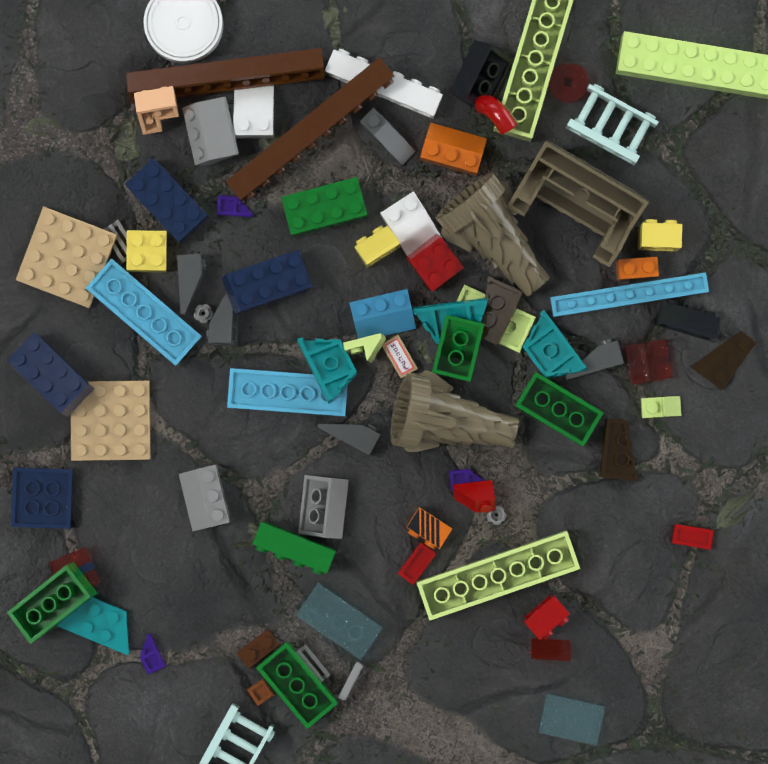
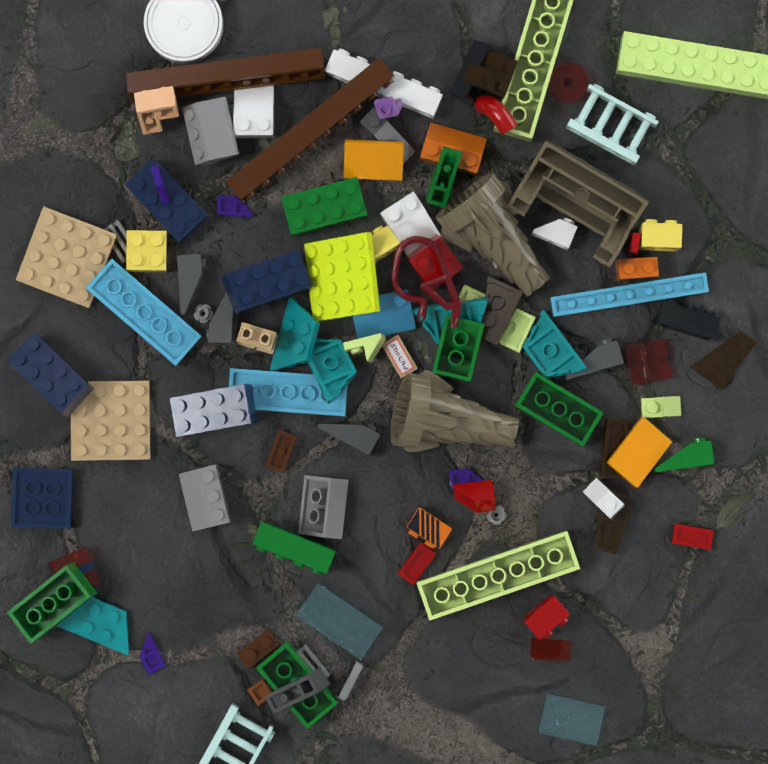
none -> dark purple tile [150,165,170,205]
none -> brick [170,384,258,437]
none -> tan hips [236,322,278,355]
none -> reddish brown plate [265,430,297,473]
none -> dark grey slope [265,667,330,713]
none -> teal wing [270,297,320,372]
none -> neon yellow plate [304,232,380,322]
none -> light orange tile [344,139,404,181]
none -> medium lavender bracket [374,97,403,119]
none -> dark red piece [391,236,463,328]
none -> green slope [425,146,462,208]
none -> dark brown brick [462,51,518,99]
none -> white slope [531,218,578,250]
none -> white slope [583,478,625,519]
none -> dark brown wing [597,490,636,555]
none -> light orange tile [606,417,672,488]
none -> red tile [626,232,641,257]
none -> green slope [653,437,714,472]

